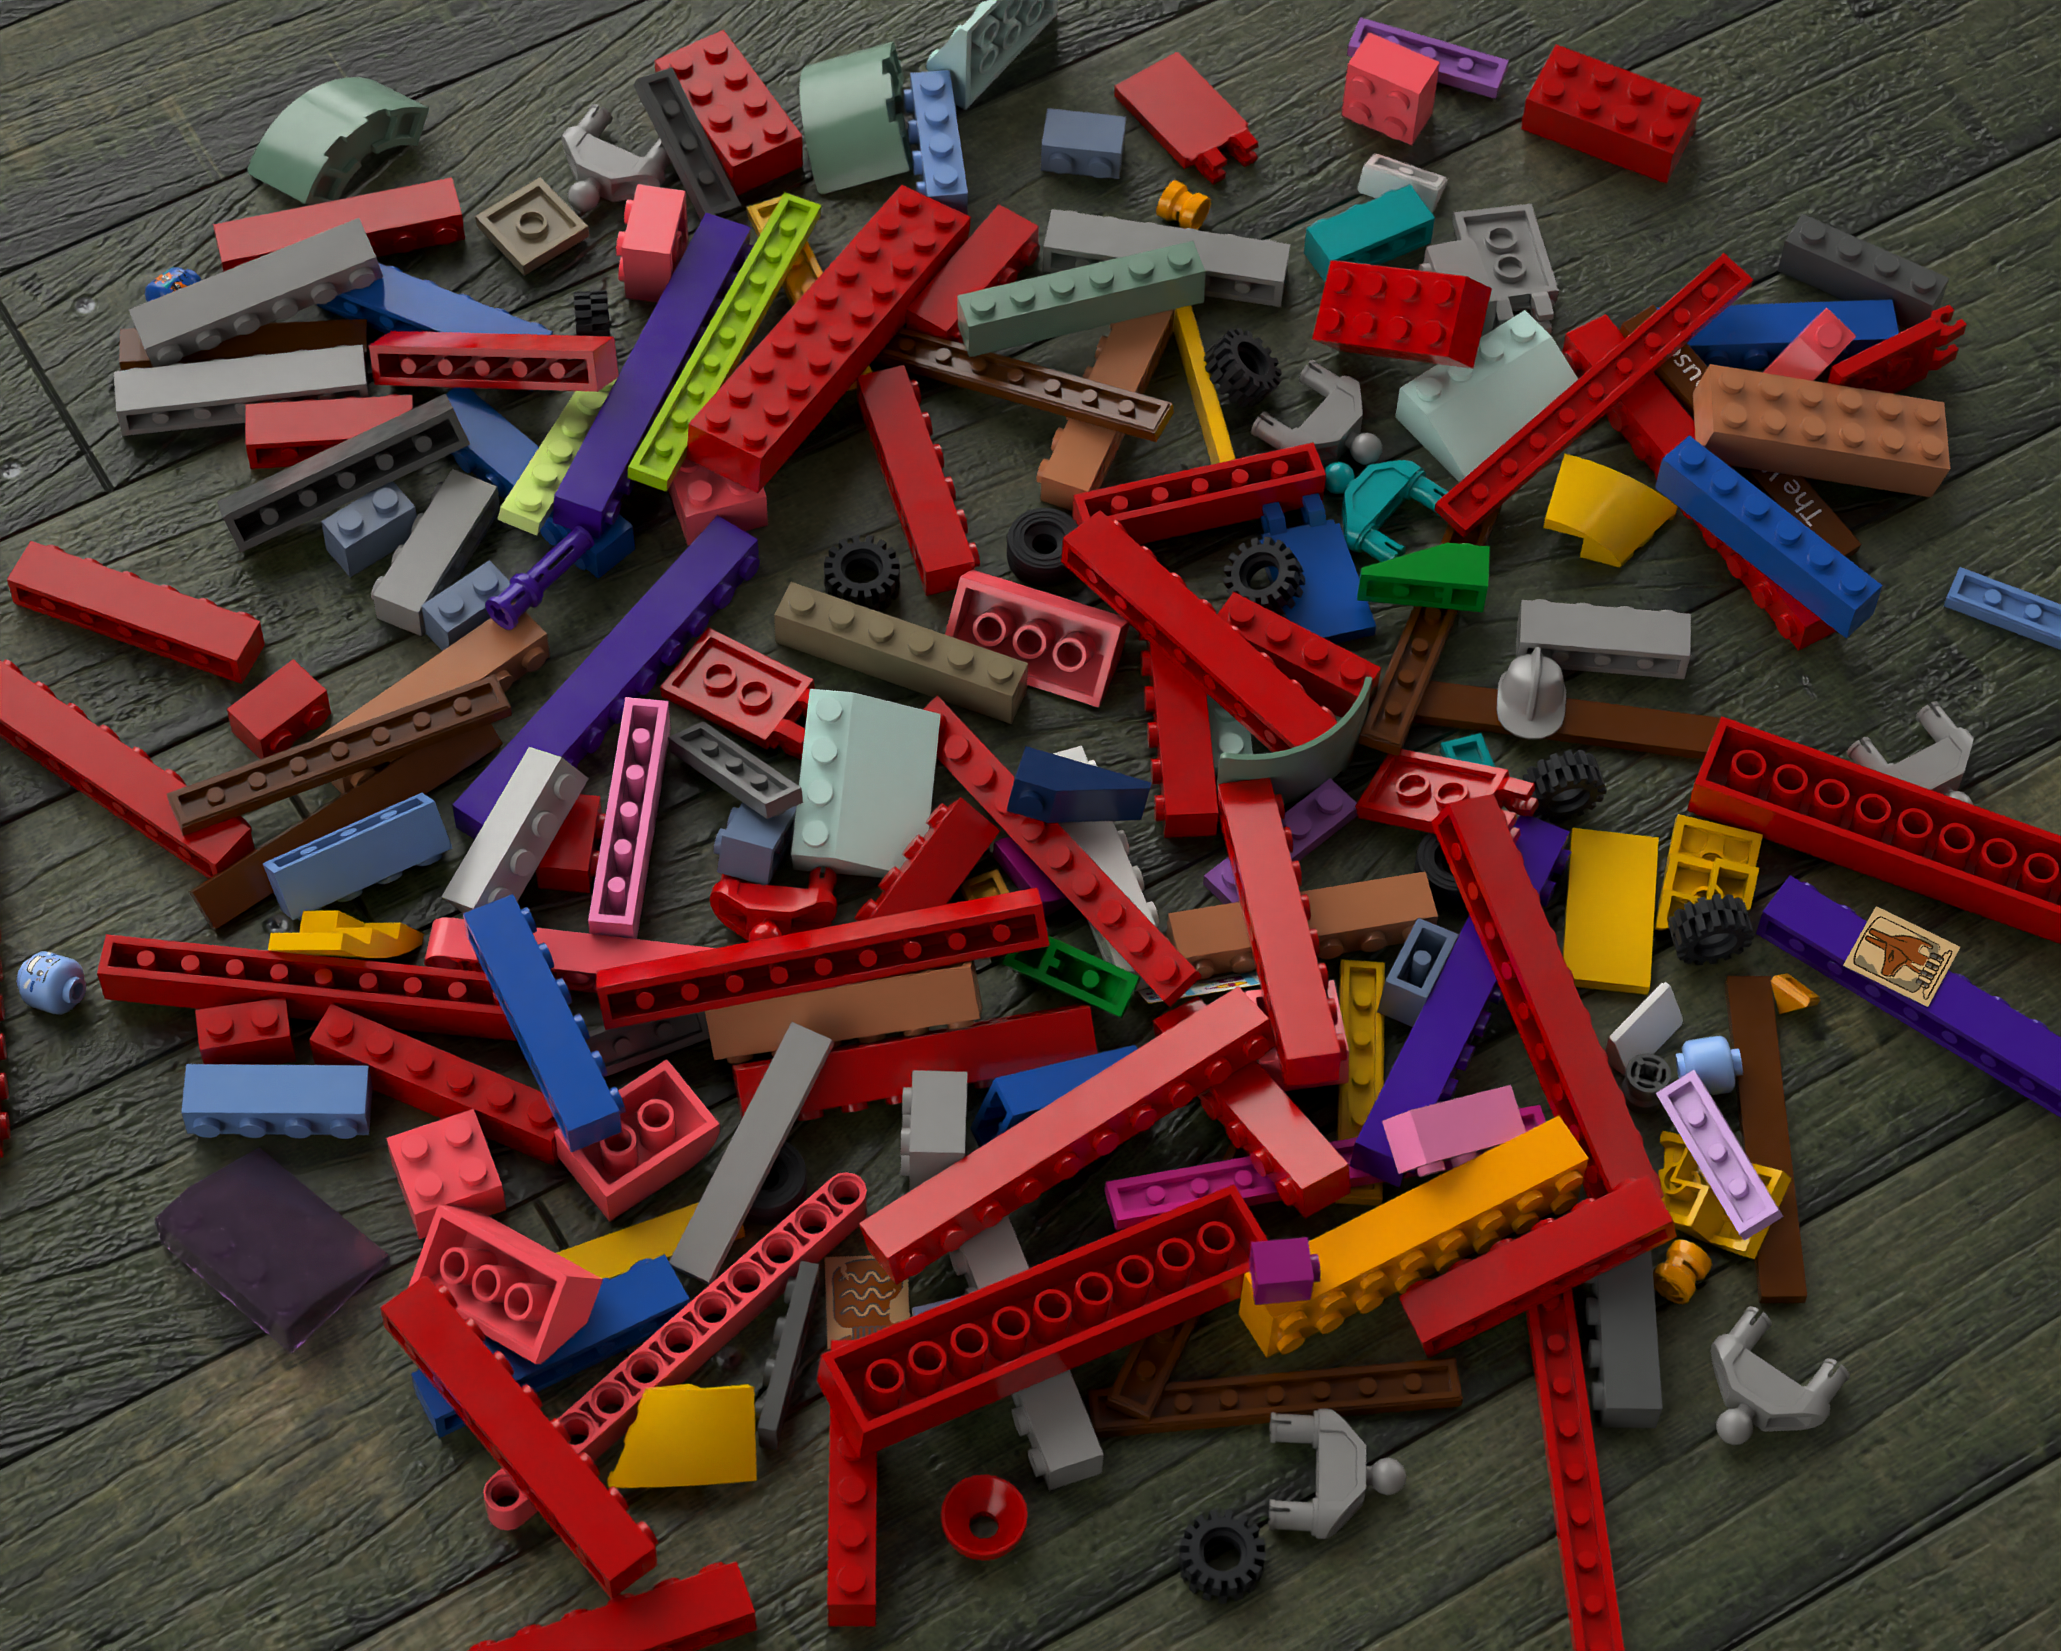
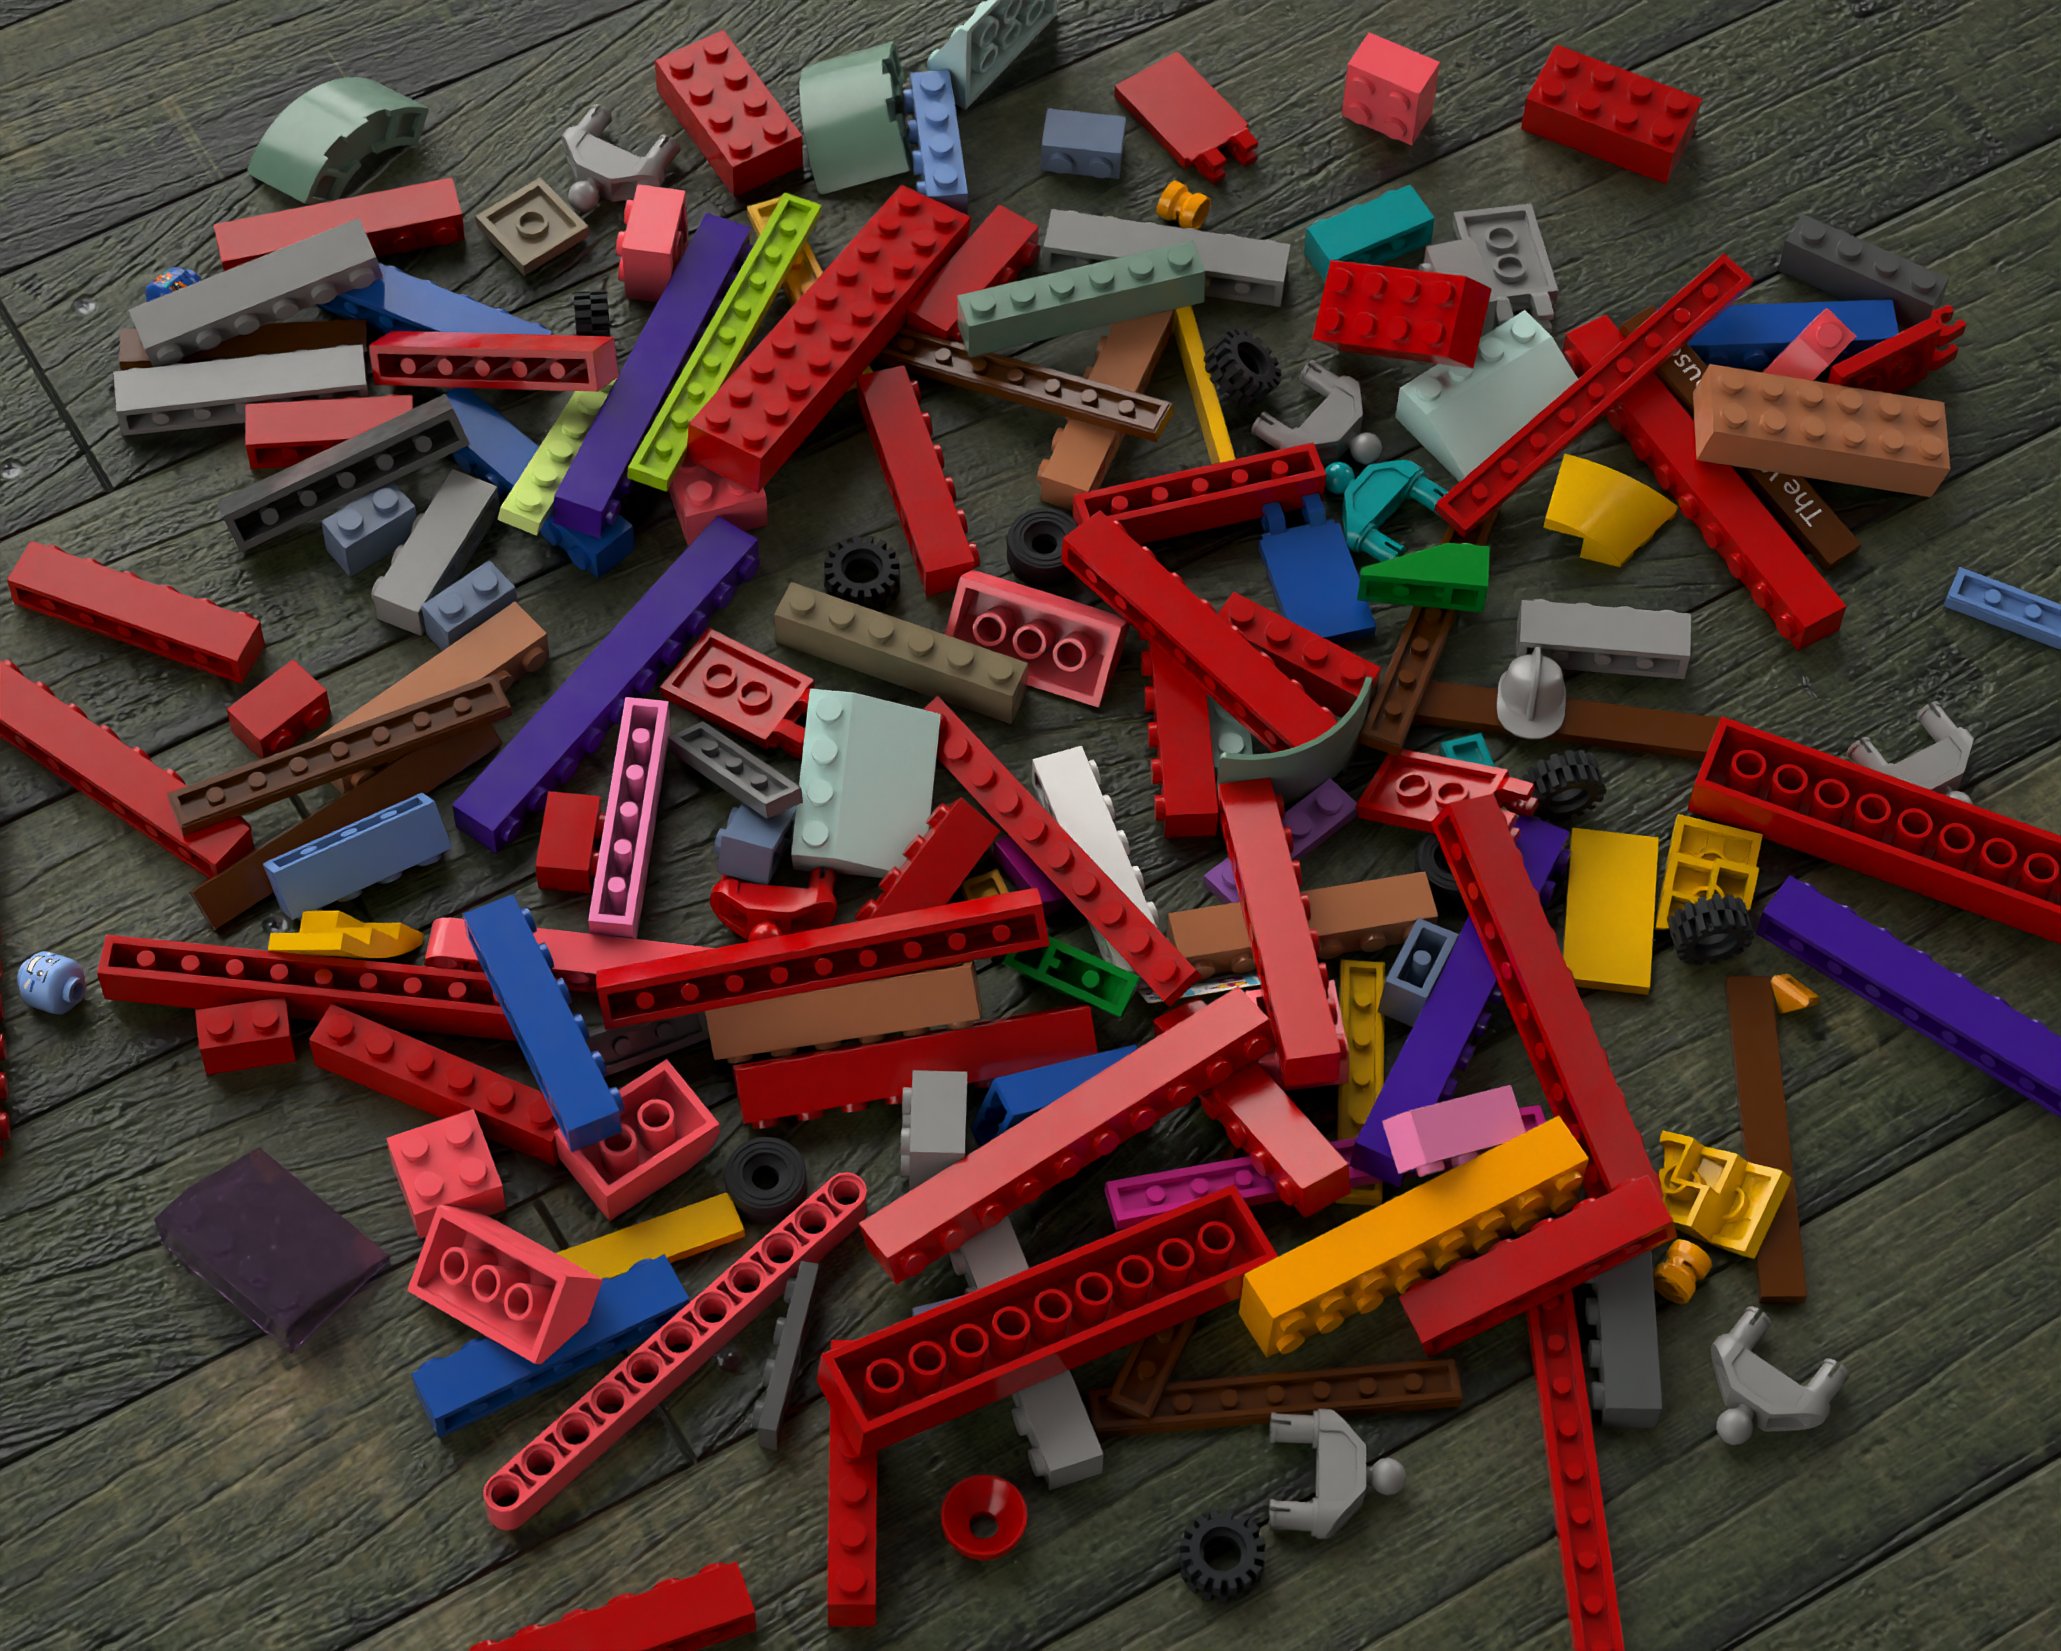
medium blue brick [181,1064,373,1139] -> none
red brick [380,1275,659,1599] -> none
light grey brick [442,747,589,913] -> none
dark purple pin [485,526,595,630] -> none
yellow slope [607,1384,757,1488] -> none
dark grey plate [634,67,741,221] -> none
light grey tile [669,1022,834,1285] -> none
sticker [825,1255,910,1349] -> none
dark blue slope [1006,746,1152,823] -> none
black tyre [1223,537,1305,616] -> none
magenta brick [1249,1237,1321,1305] -> none
medium lavender plate [1347,17,1509,99] -> none
white slope [1358,154,1448,213] -> none
white slope [1605,982,1683,1076] -> none
dark grey wheel [1621,1053,1671,1114] -> none
blue brick [1655,435,1882,638] -> none
lavender plate [1656,1070,1784,1241] -> none
light blue head [1675,1036,1743,1096] -> none
sticker [1843,906,1960,1007] -> none

